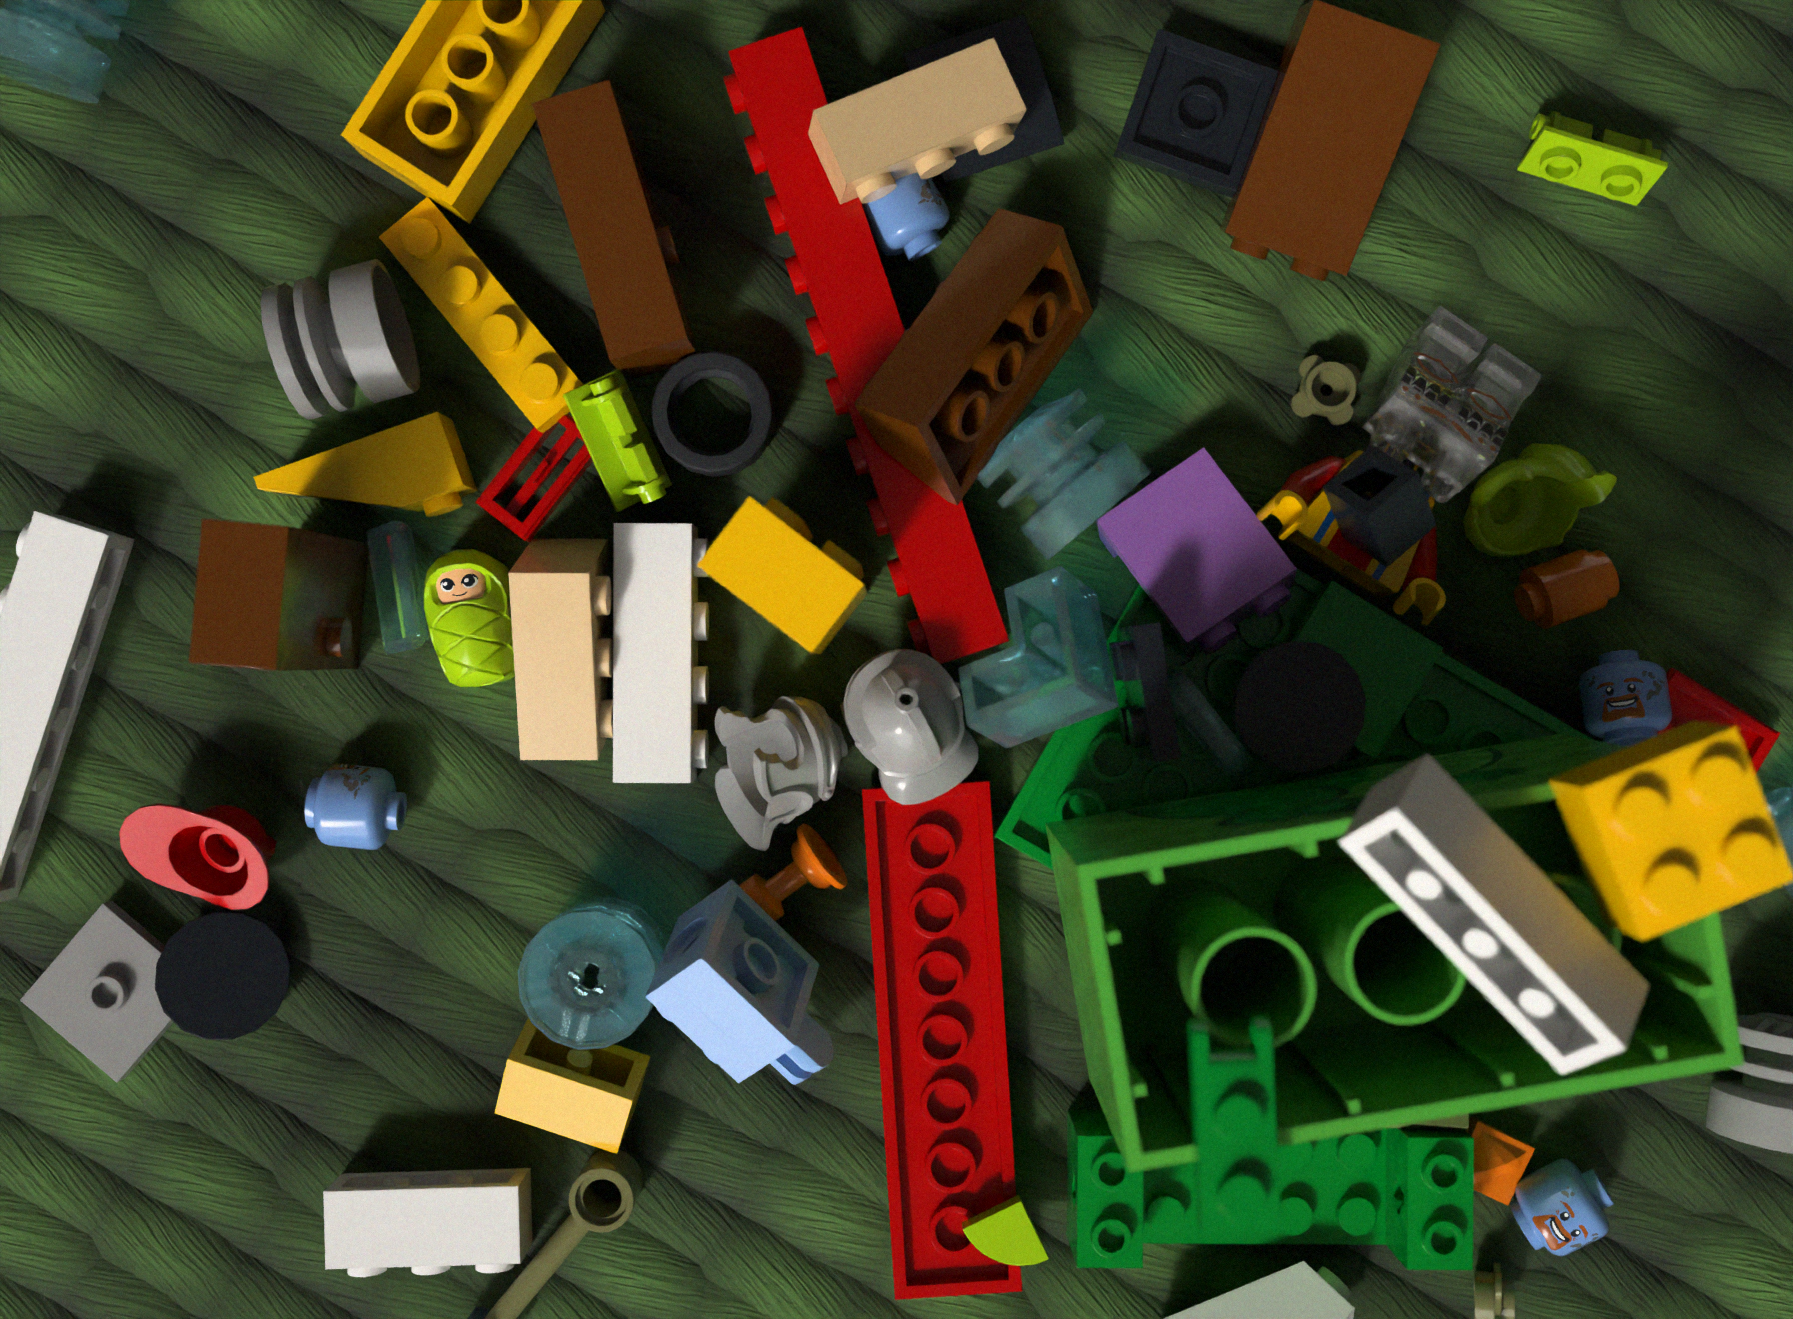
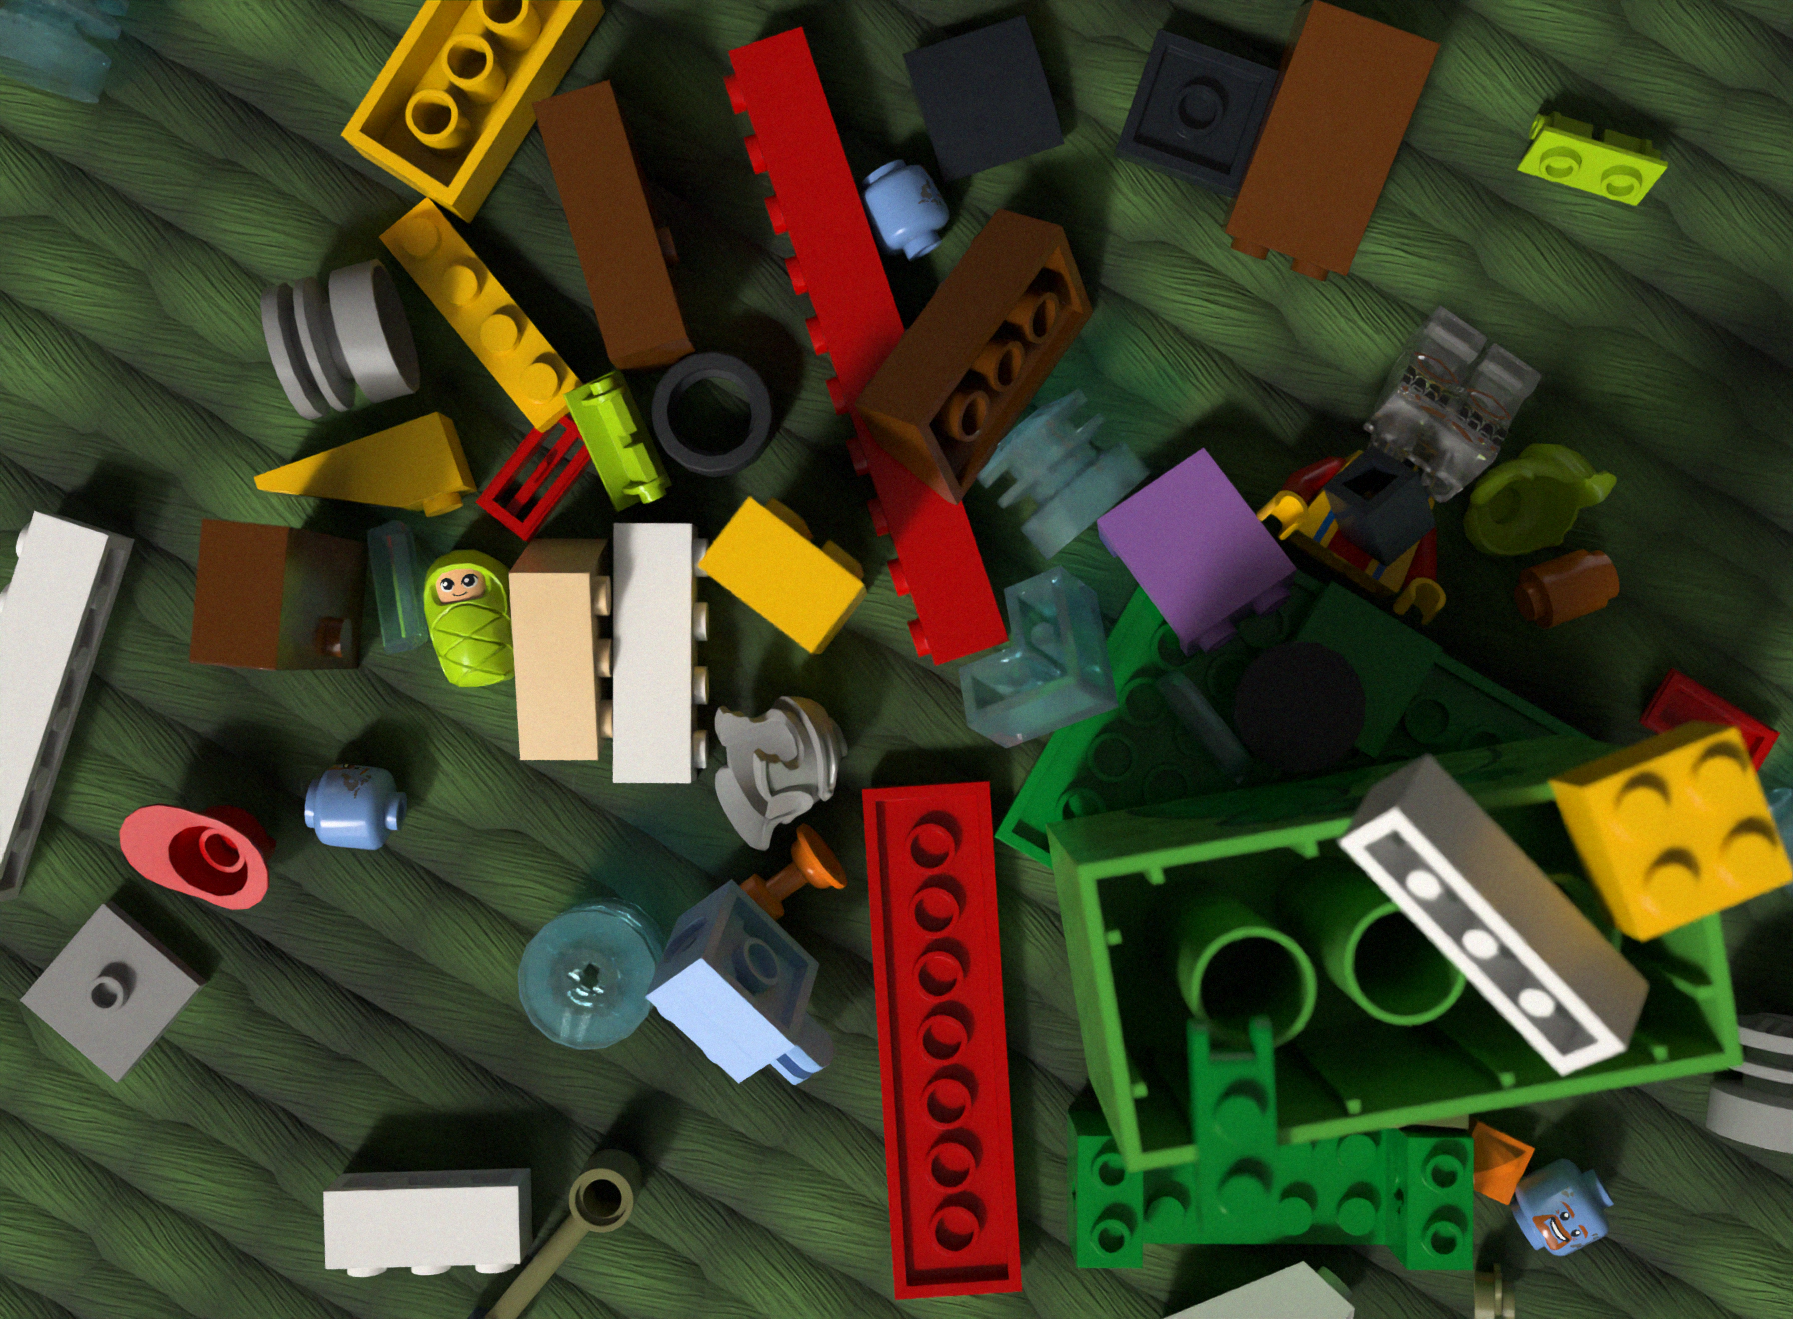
black tile [155,911,290,1040] -> none
yellow brick [495,1016,651,1154] -> none
tan brick [808,37,1027,205] -> none
light grey helmet [840,649,978,805] -> none
lime tile [962,1195,1049,1266] -> none
black plate [1109,622,1181,762] -> none
olive plate [1291,355,1361,425] -> none
medium blue head [1578,650,1672,747] -> none

